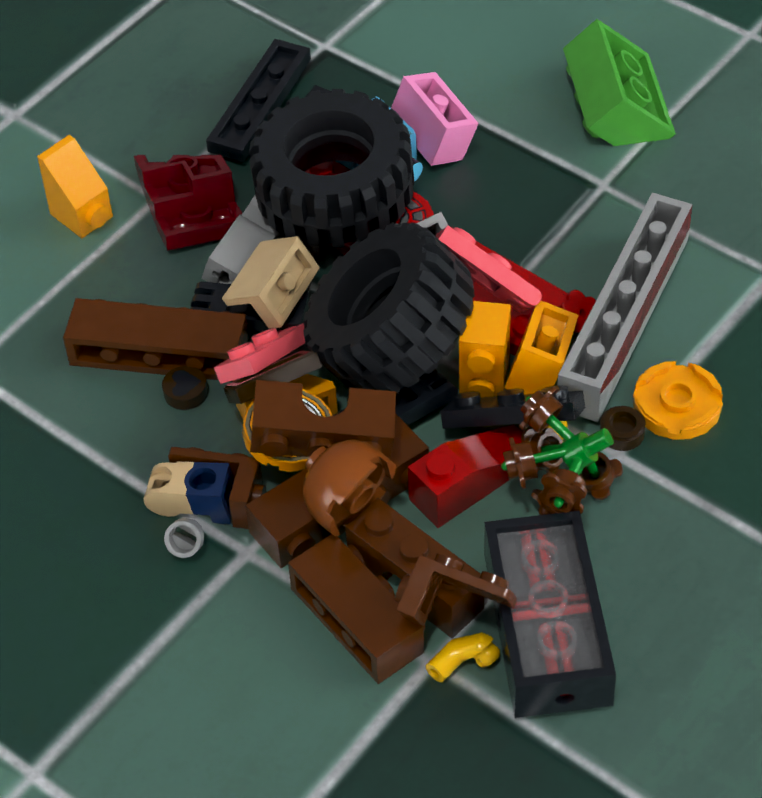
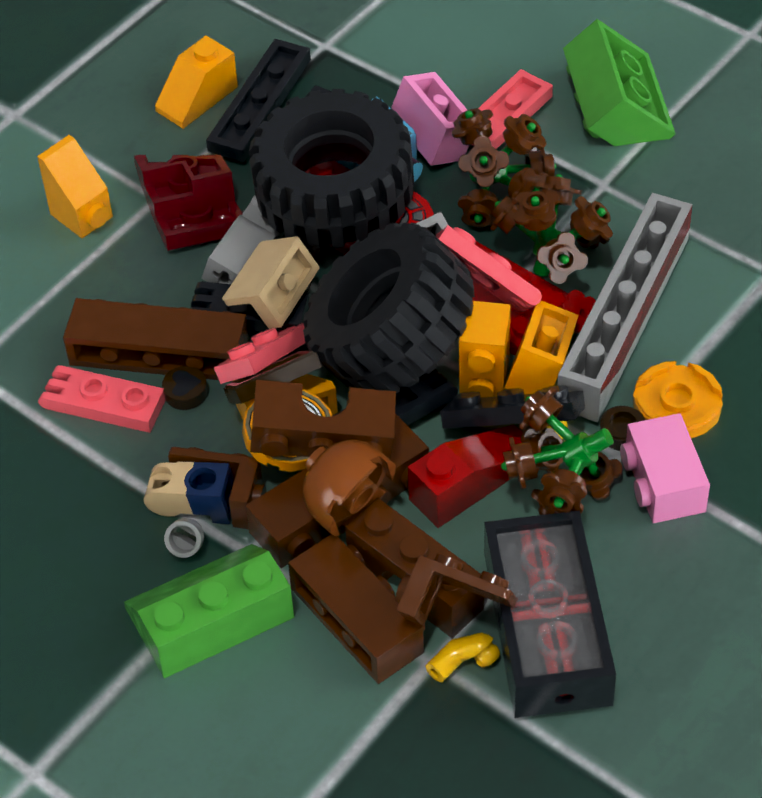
none -> coral hinge [38,365,166,433]
none -> bright green slope [124,544,294,678]
none -> light orange slope [155,35,238,129]
none -> reddish brown plant [451,108,556,227]
none -> coral hinge [472,69,553,149]
none -> reddish brown plant [490,174,613,284]
none -> bright pink brick [620,413,710,523]

